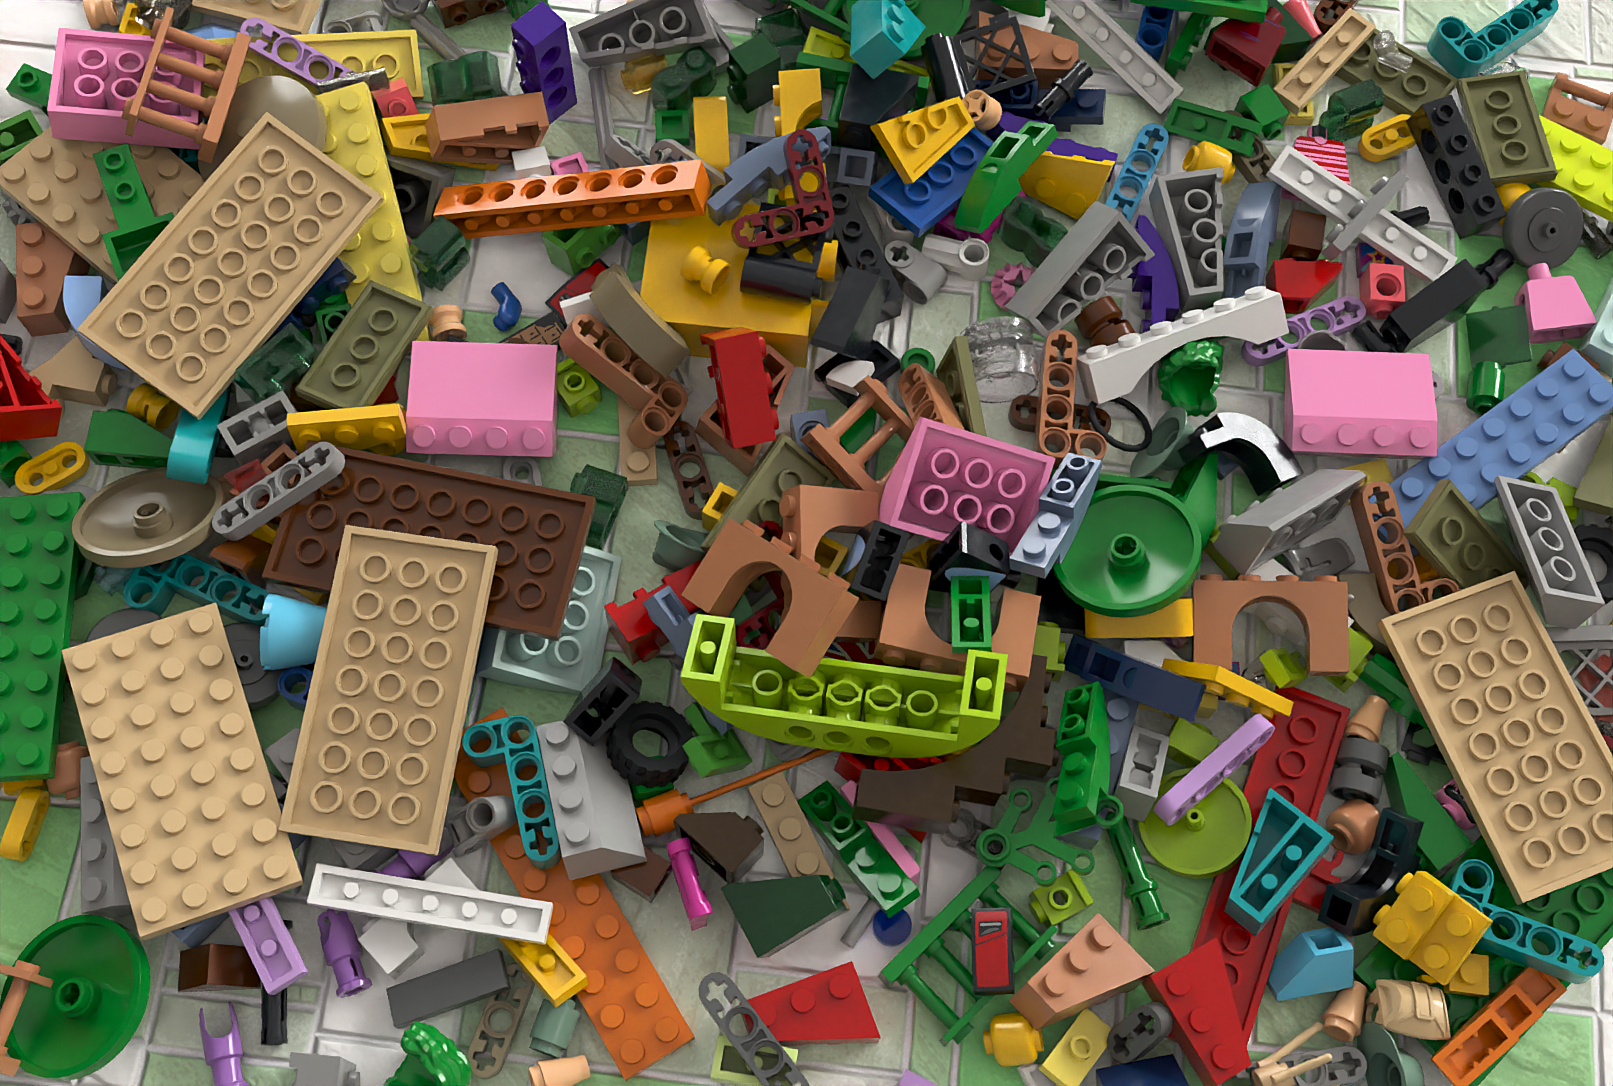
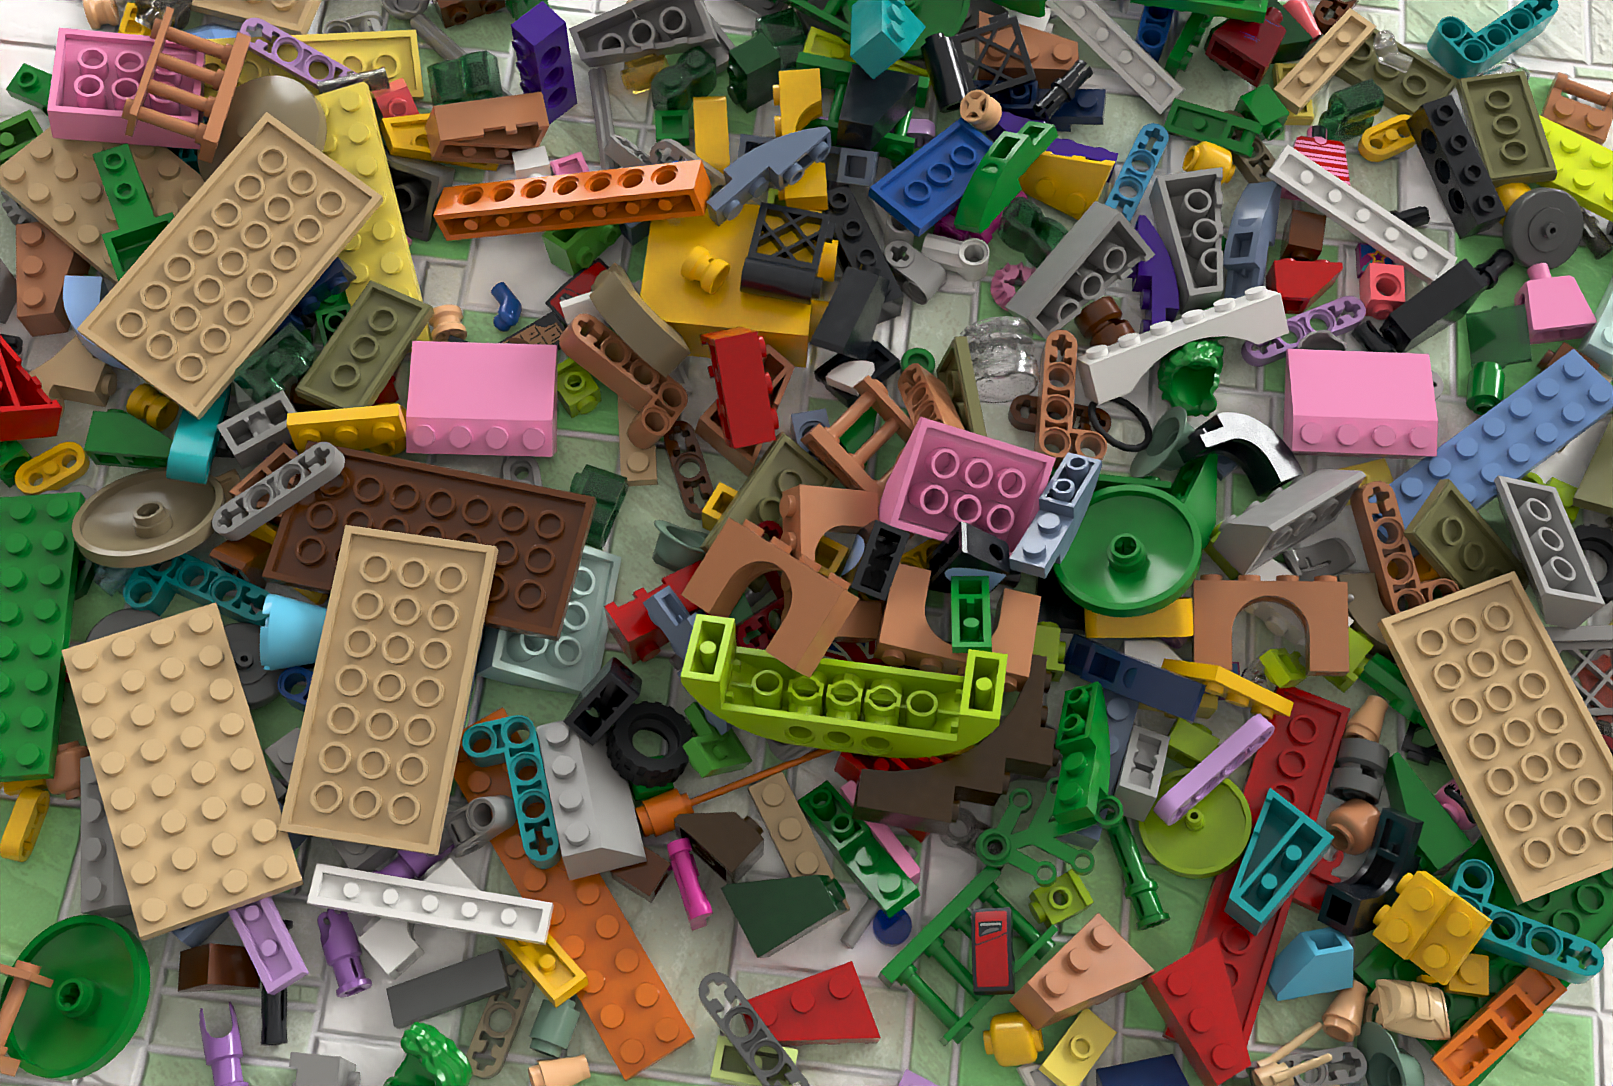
clear red tile [224,458,270,497] -> none
clear green brick [410,215,470,291] -> none
dark red beam [731,129,834,249] -> none
yellow wing [870,96,975,185] -> none
dark grey beam [1107,1002,1173,1063] -> none
light grey plate [1321,170,1409,261] -> none

